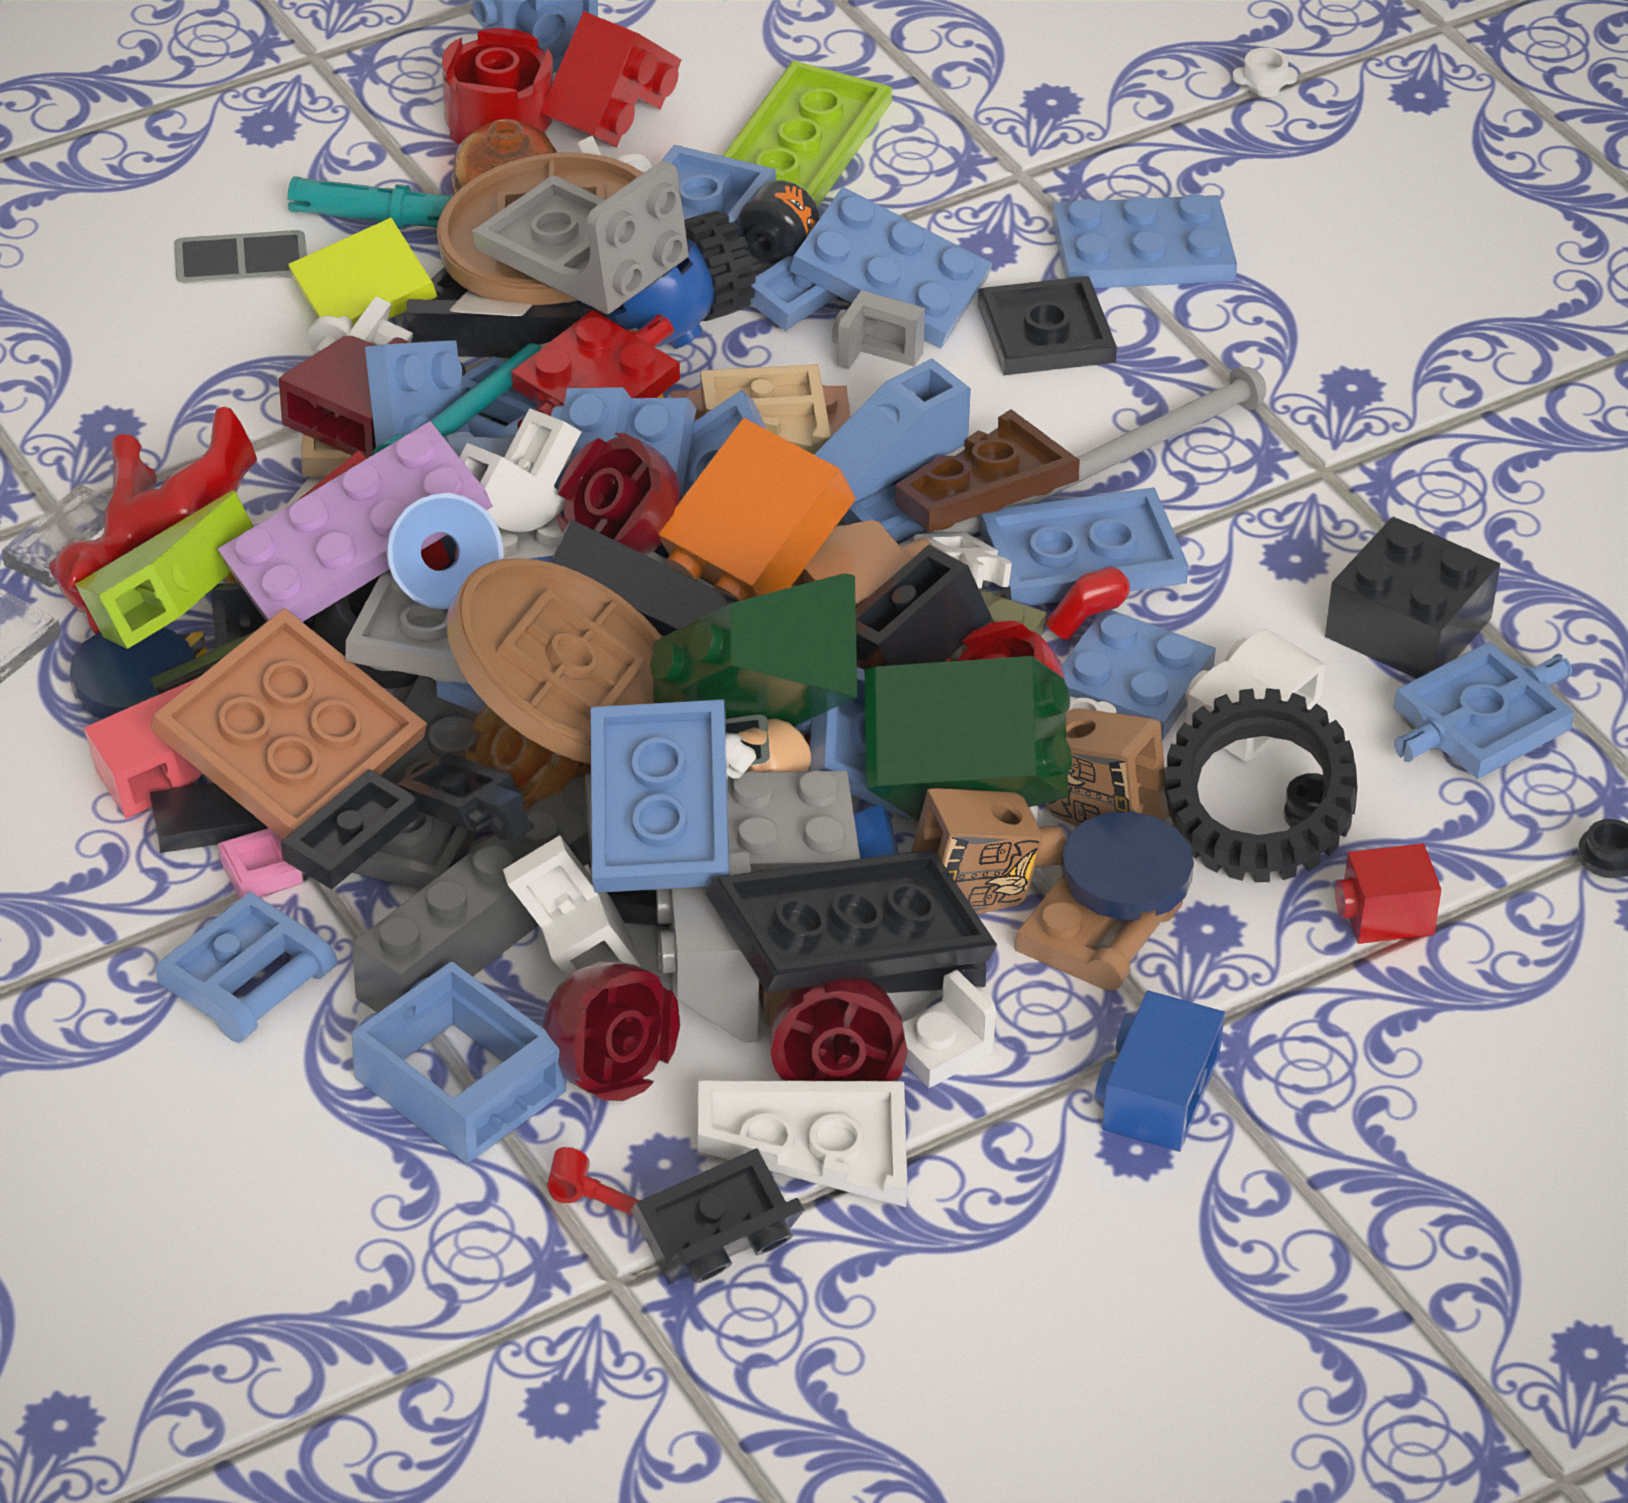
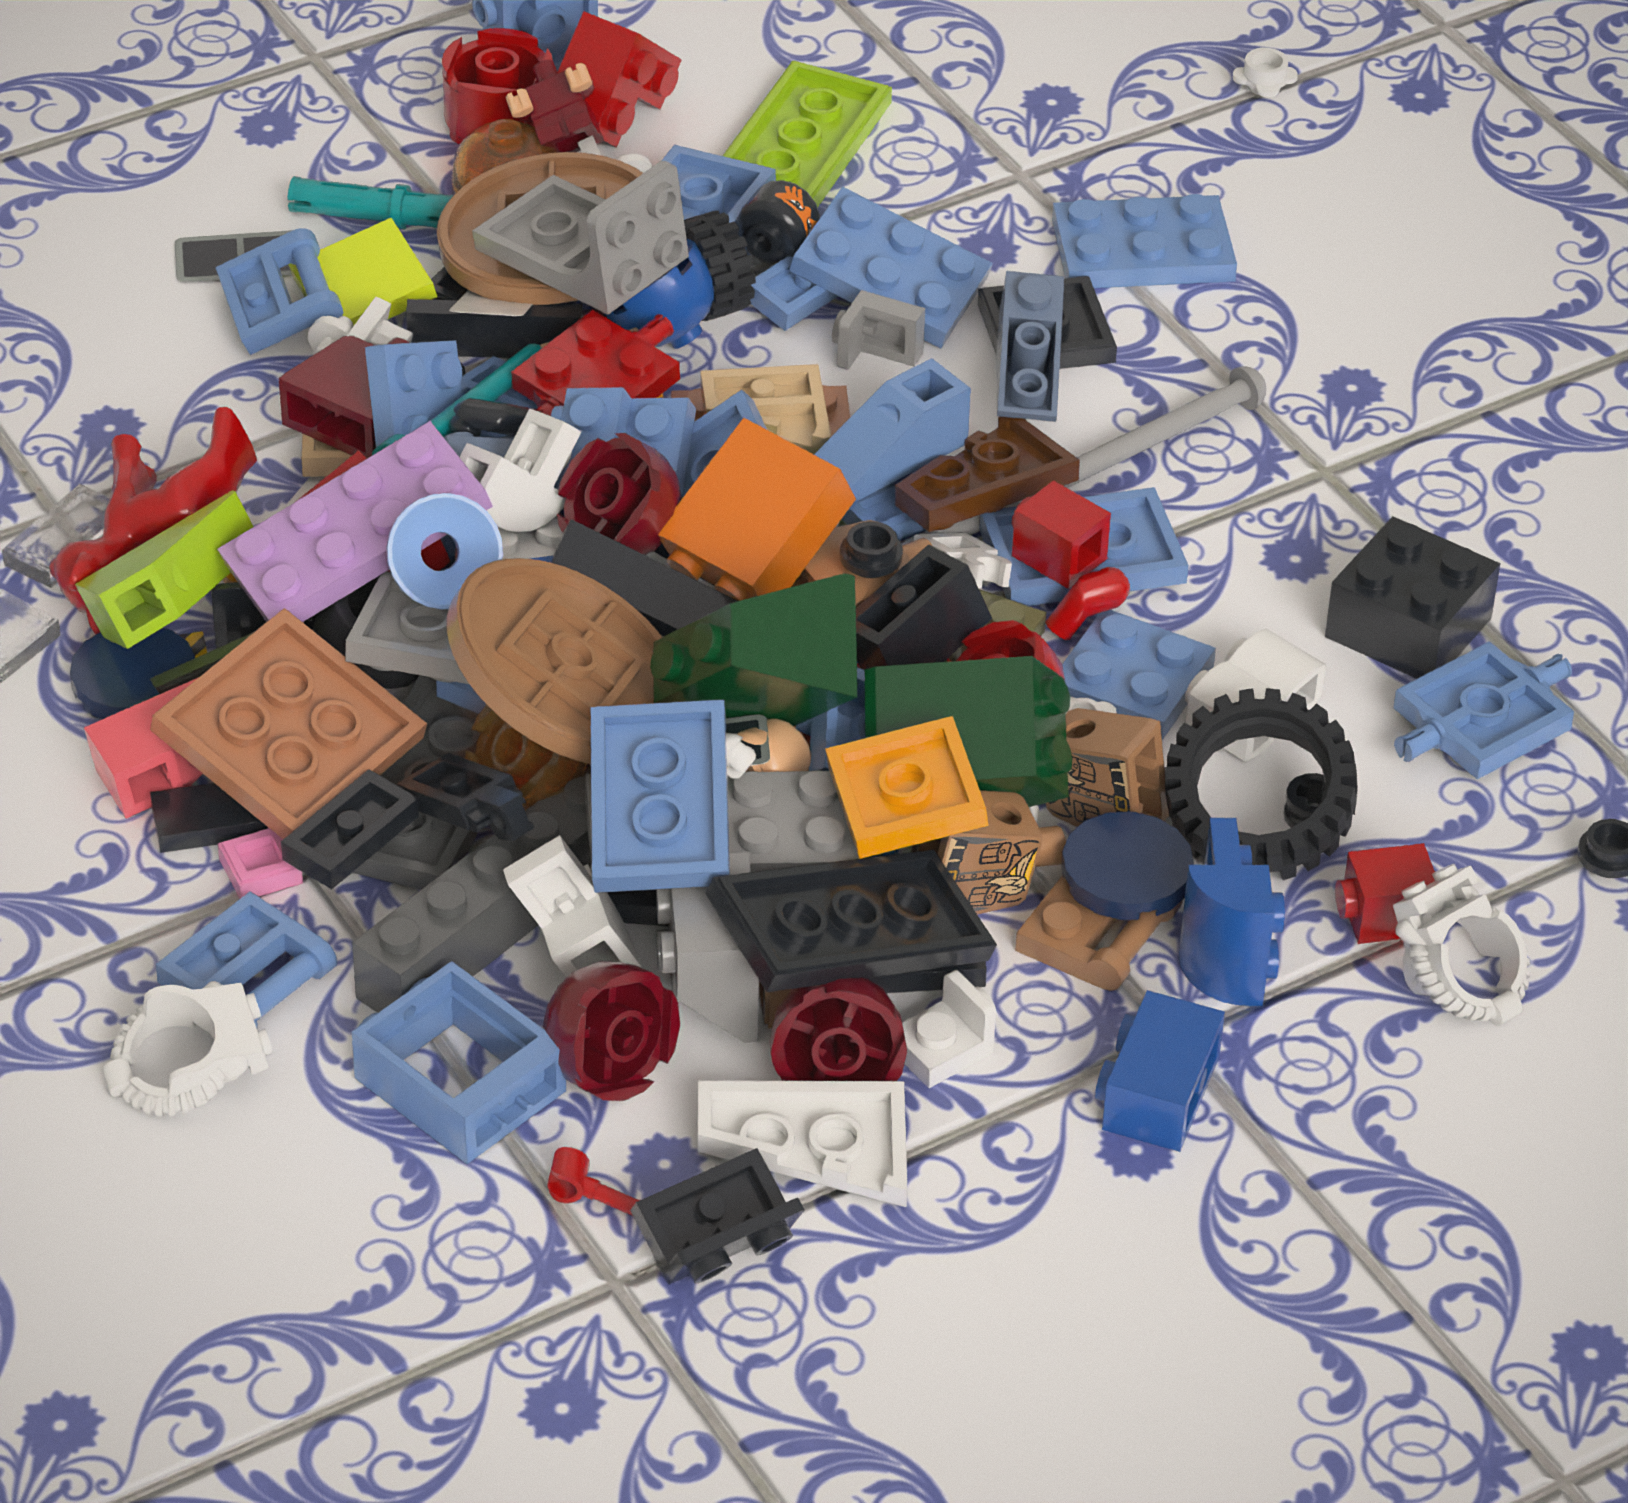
none -> white piece [103,981,273,1116]
none -> medium blue plate [215,228,343,355]
none -> black arm [450,398,540,437]
none -> dark red piece [506,60,604,154]
none -> light orange plate [825,716,989,859]
none -> black plate [840,521,903,579]
none -> sand blue slope [996,271,1064,422]
none -> red brick [1011,480,1111,589]
none -> blue brick [1178,818,1285,1006]
none -> white piece [1393,864,1531,1026]

